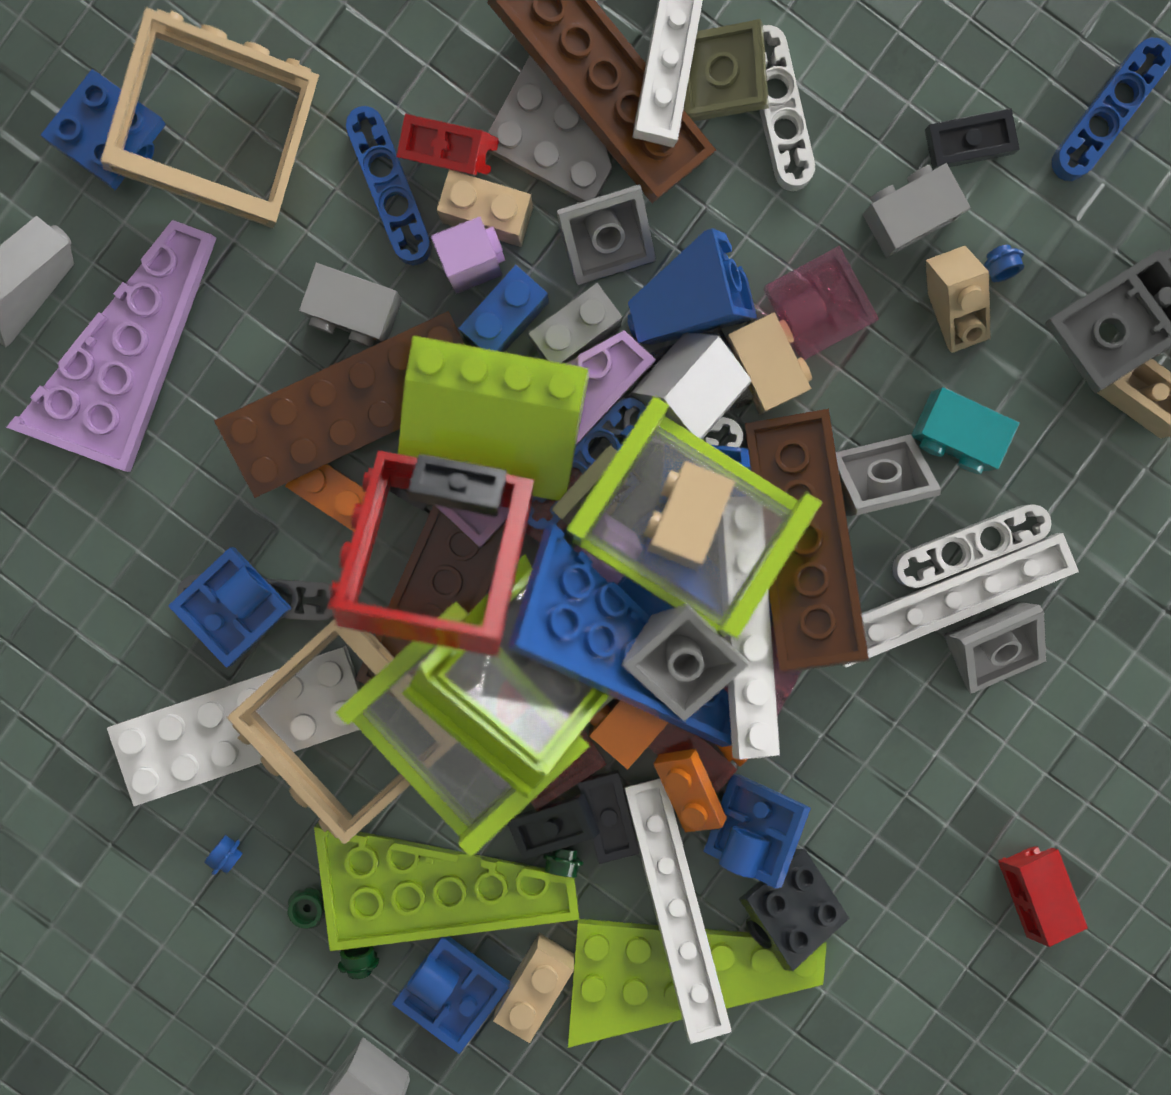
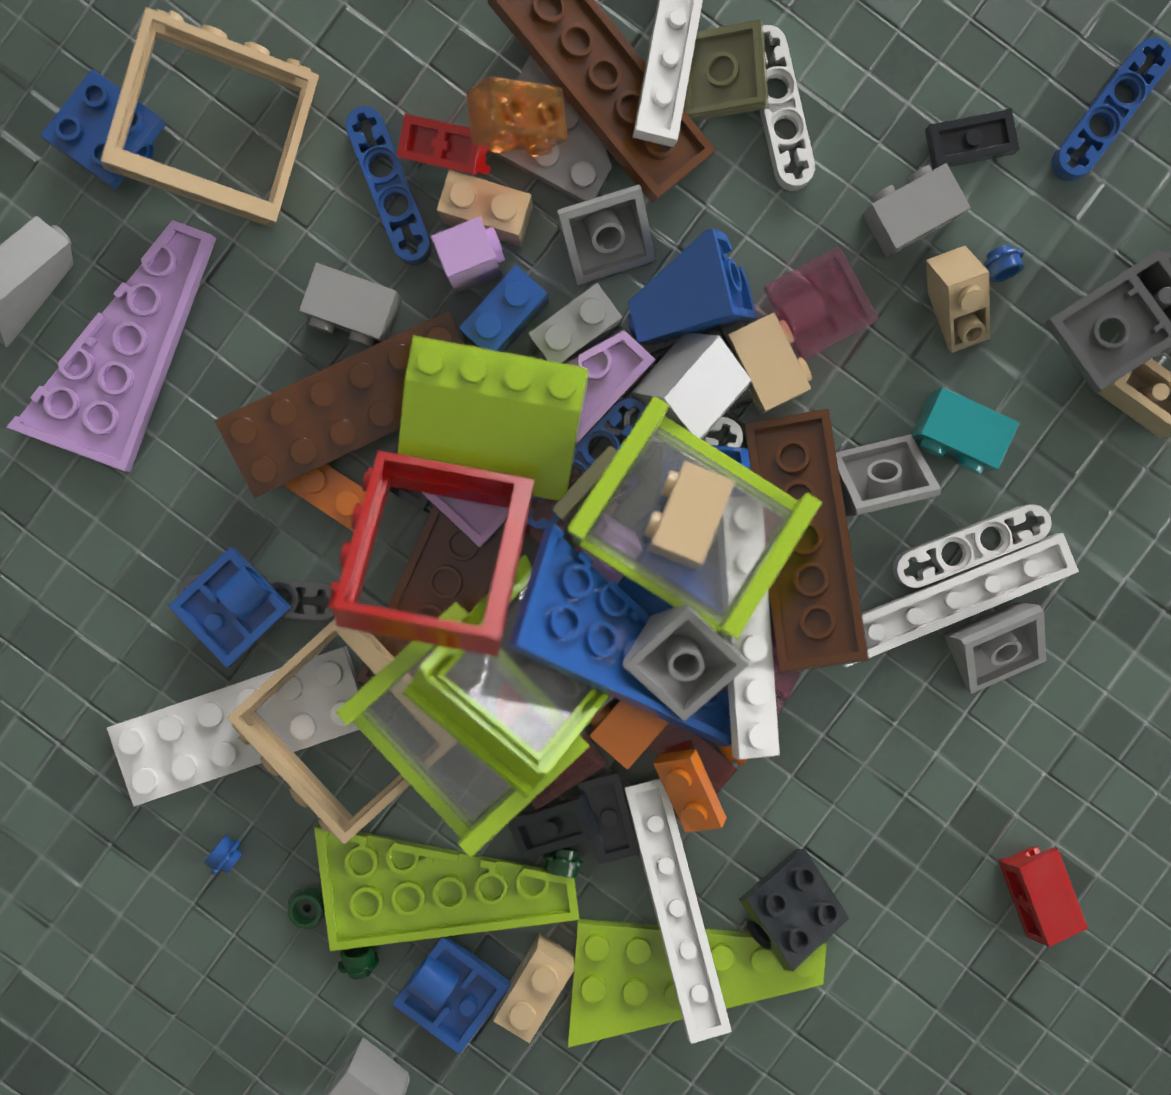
black plate [408,454,507,517] -> none
blue plate [703,774,811,888] -> none
none -> clear orange brick [466,77,568,157]

